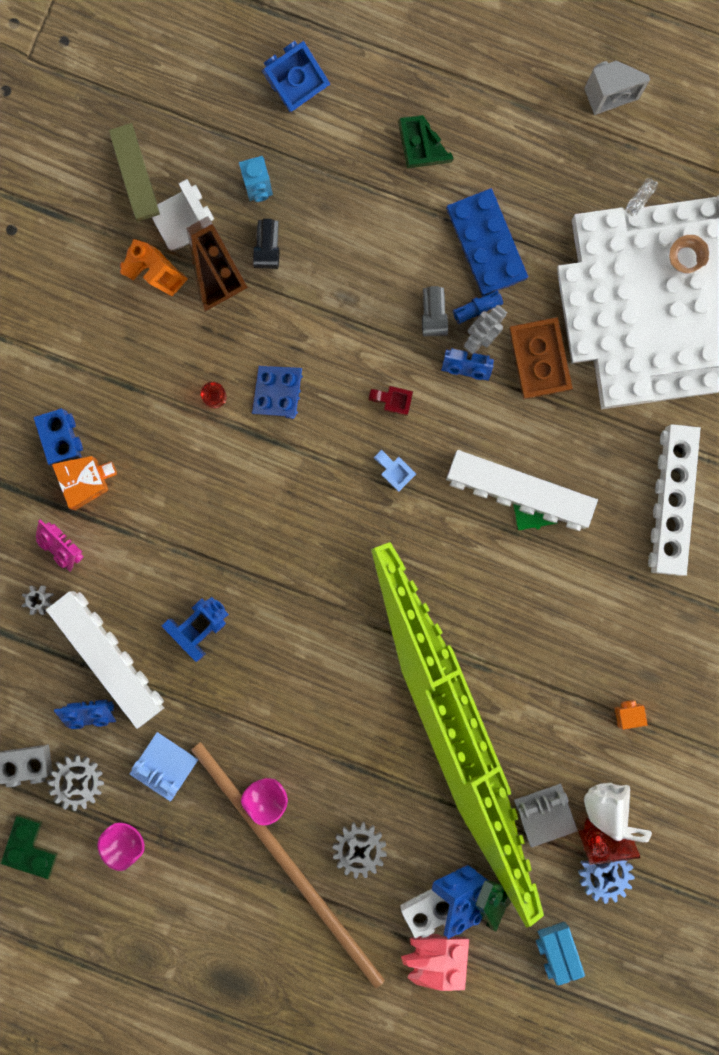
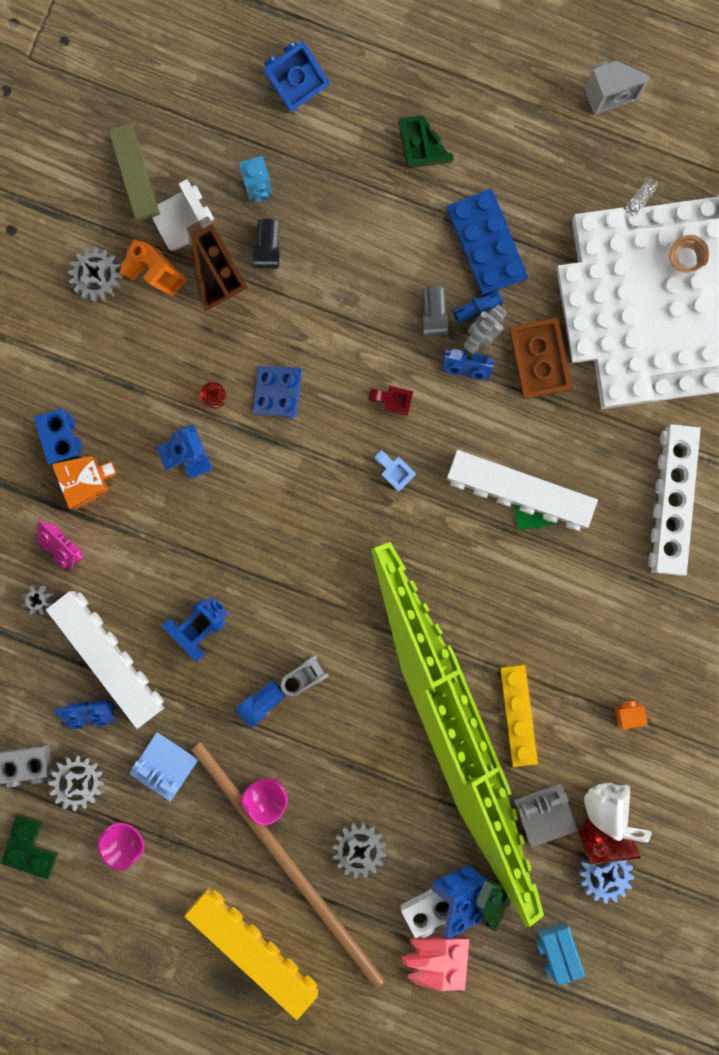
none -> light grey gear [68,247,123,303]
none -> blue tile [156,424,213,479]
none -> yellow brick [184,888,318,1020]
none -> blue piece [235,680,286,729]
none -> light grey piece [281,655,329,696]
none -> yellow plate [500,665,538,767]

